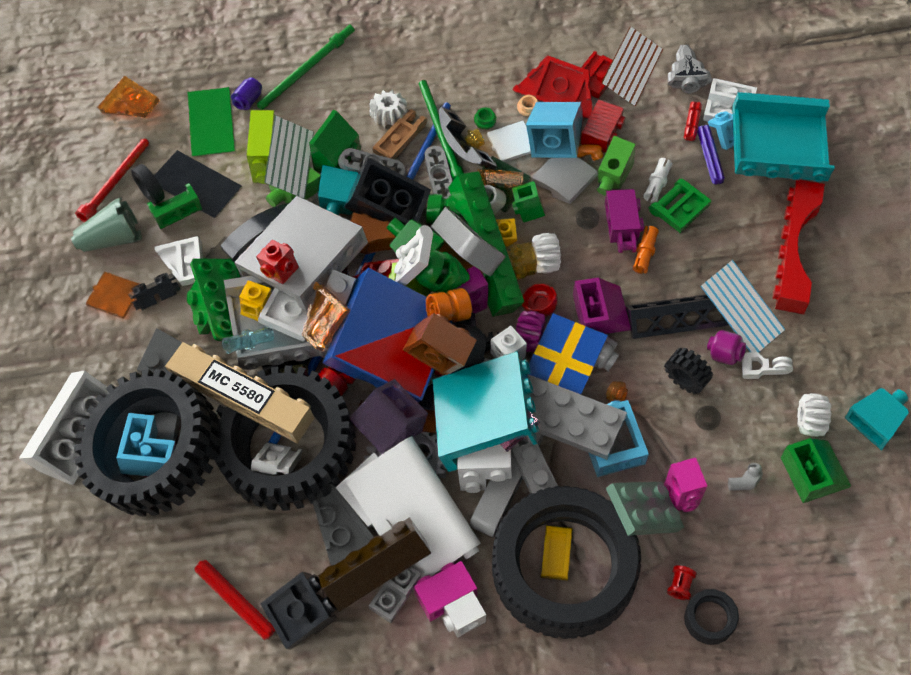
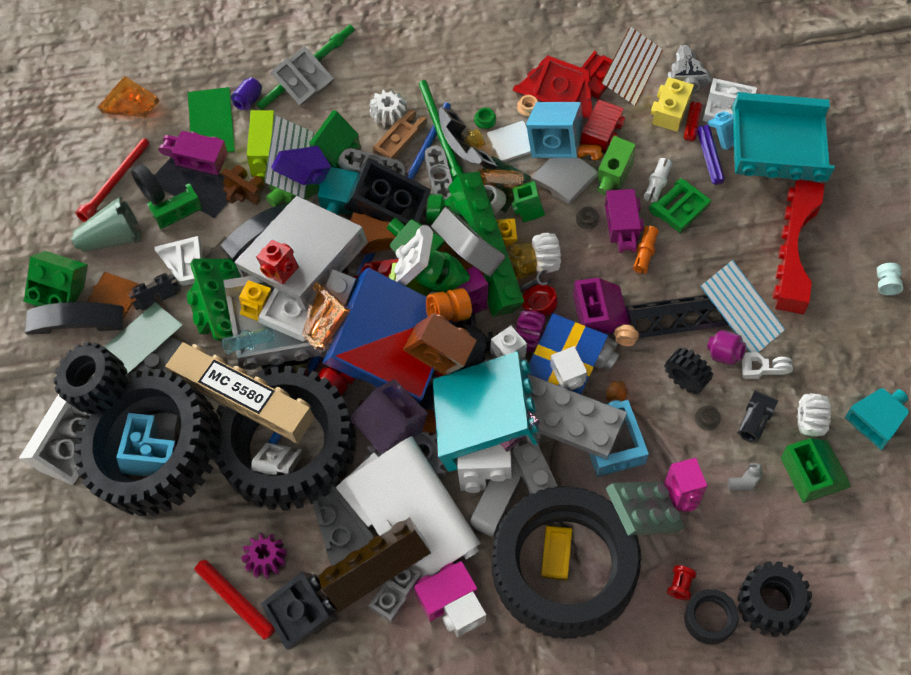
none -> green slope [23,251,88,306]
none -> black slope [25,302,124,335]
none -> black tyre [54,342,128,414]
none -> sticker [104,302,182,376]
none -> magenta brick [158,131,228,175]
none -> reddish brown hips [221,165,265,205]
none -> magenta gear [241,533,288,579]
none -> light grey slope [270,46,334,106]
none -> dark purple slope [271,146,331,185]
none -> black hand [519,270,552,293]
none -> white brick [550,346,587,390]
none -> light nougat plate [614,325,639,346]
none -> light yellow brick [650,77,694,132]
none -> black piece [737,390,778,442]
none -> black tyre [737,561,812,637]
none -> light aqua wheel [877,263,903,296]

